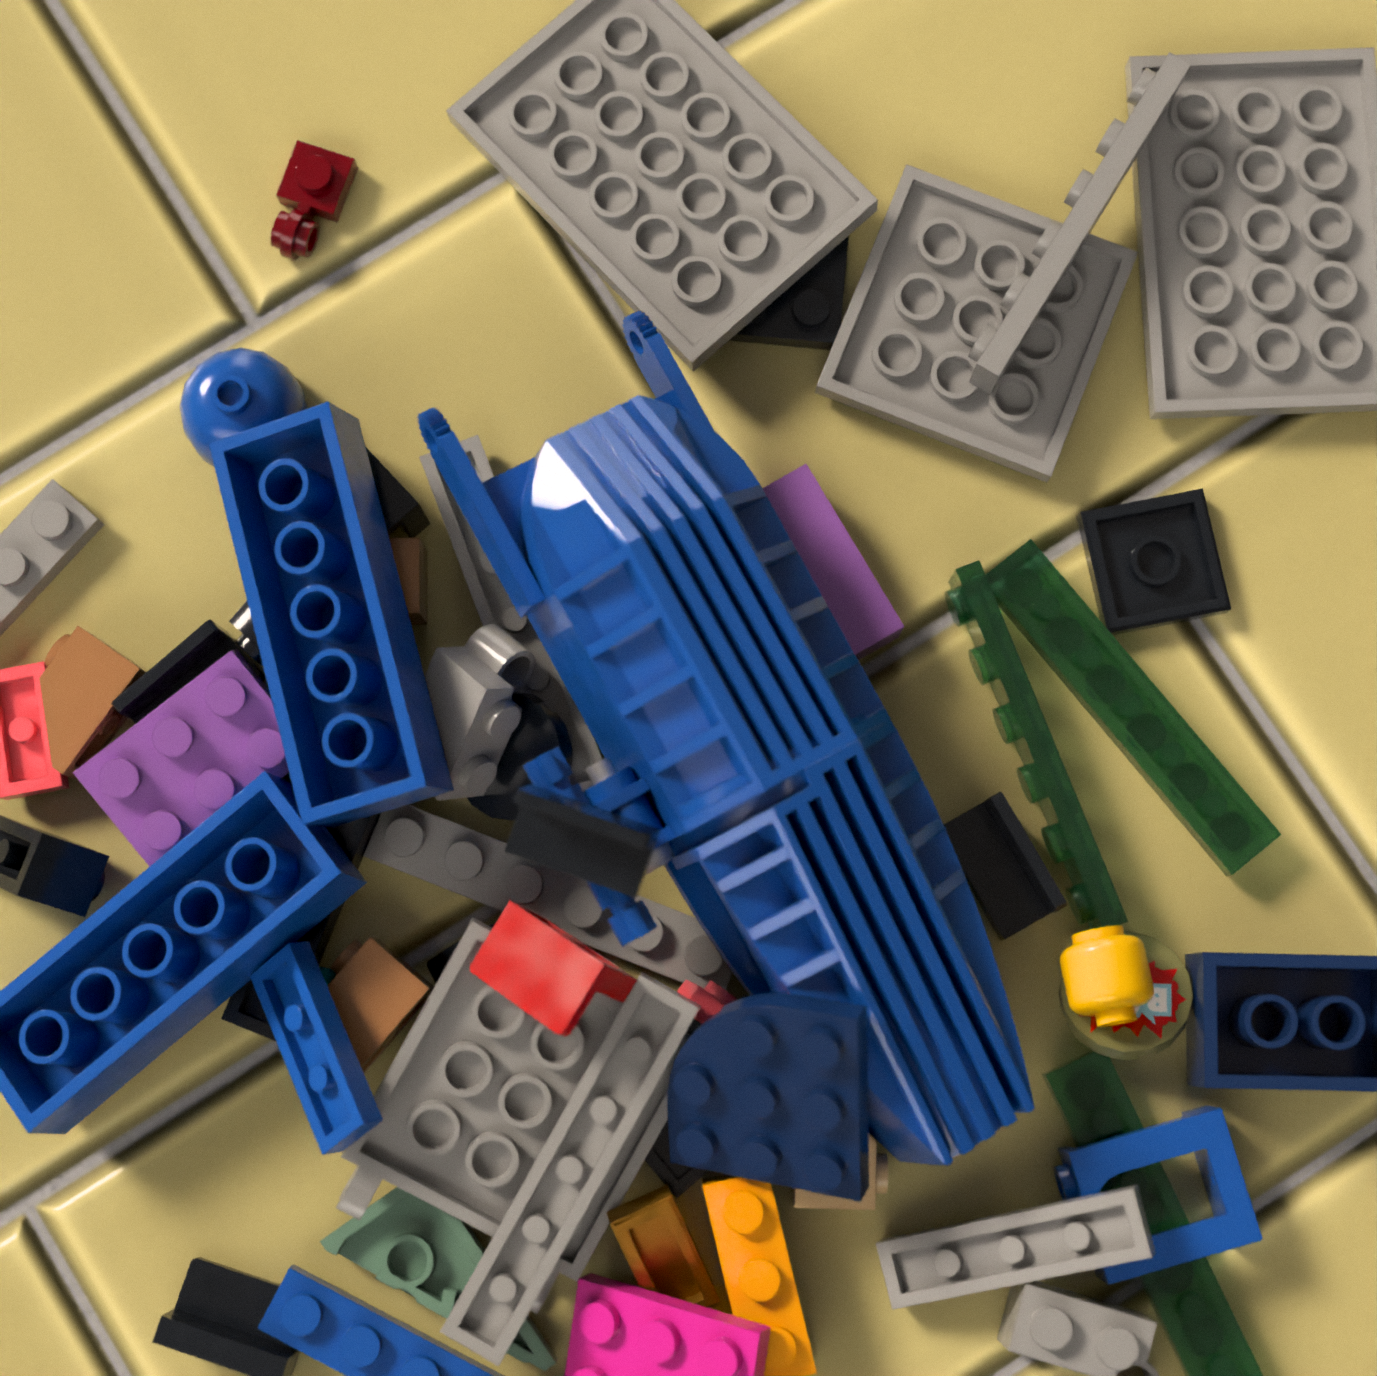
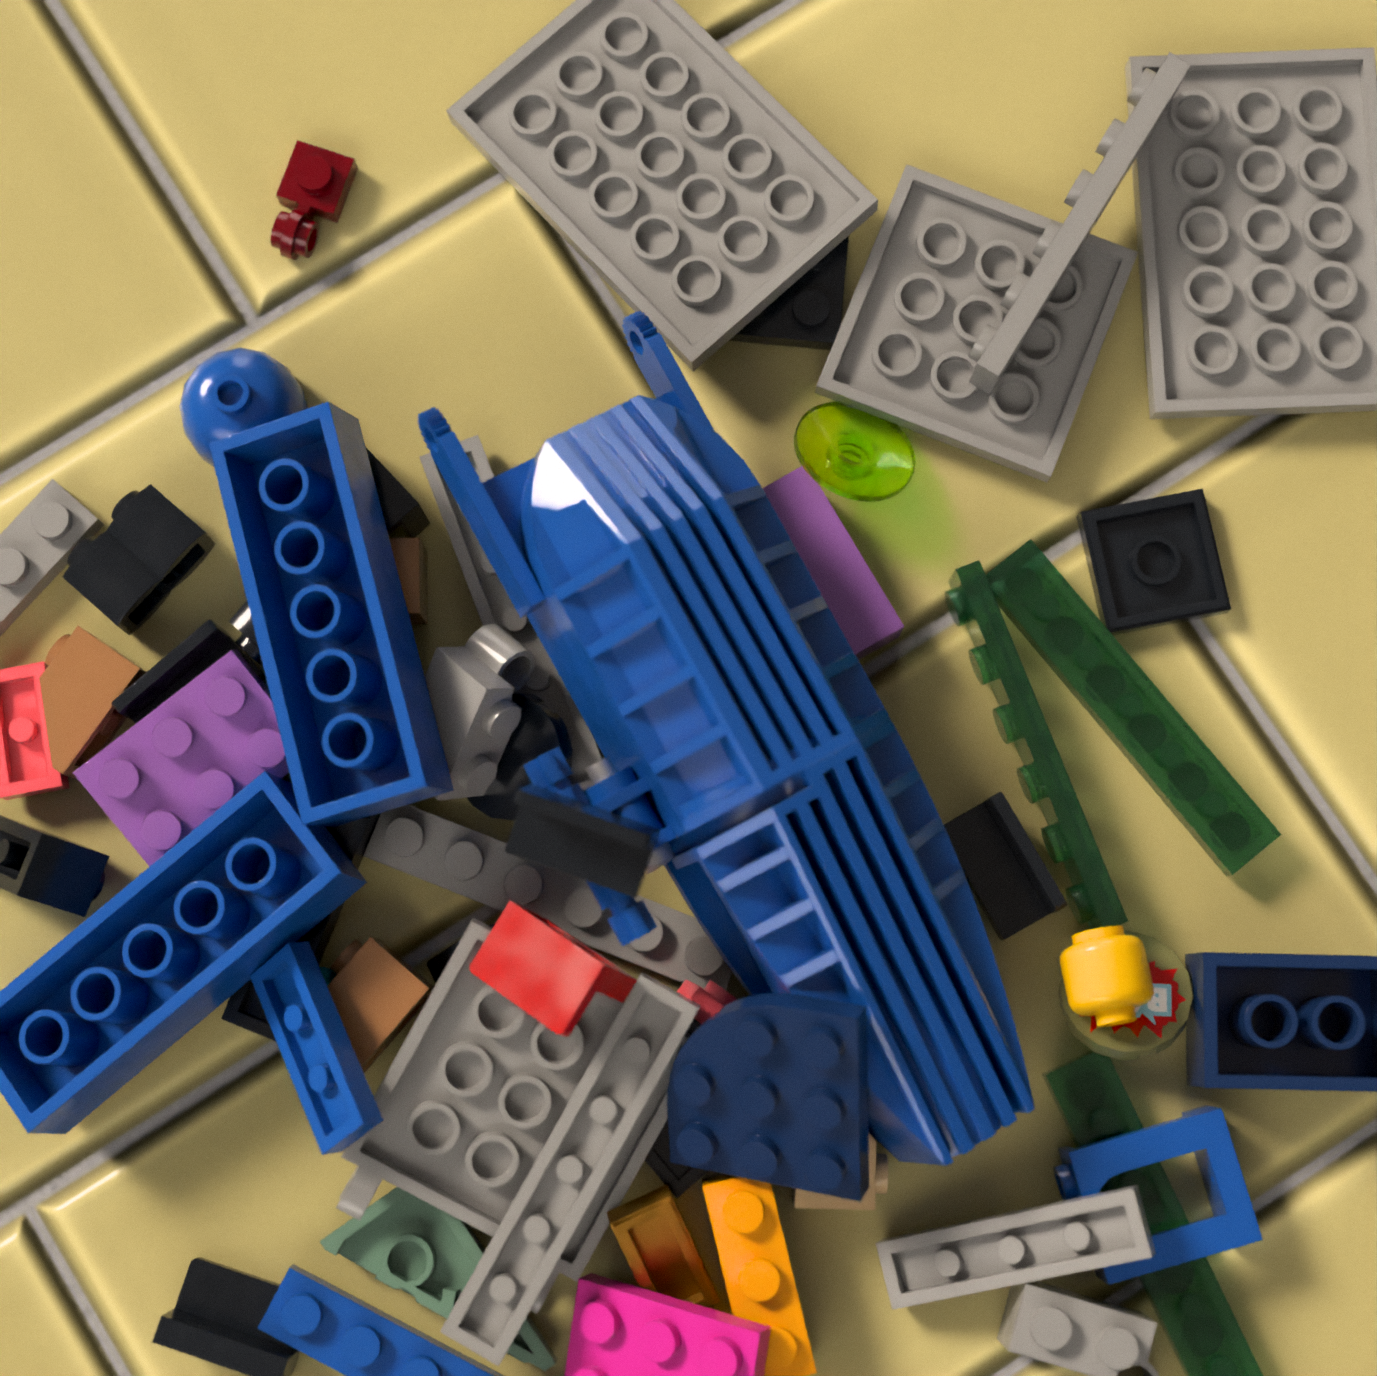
none -> black brick [62,484,215,635]
none -> clear neon green dish [794,401,916,502]

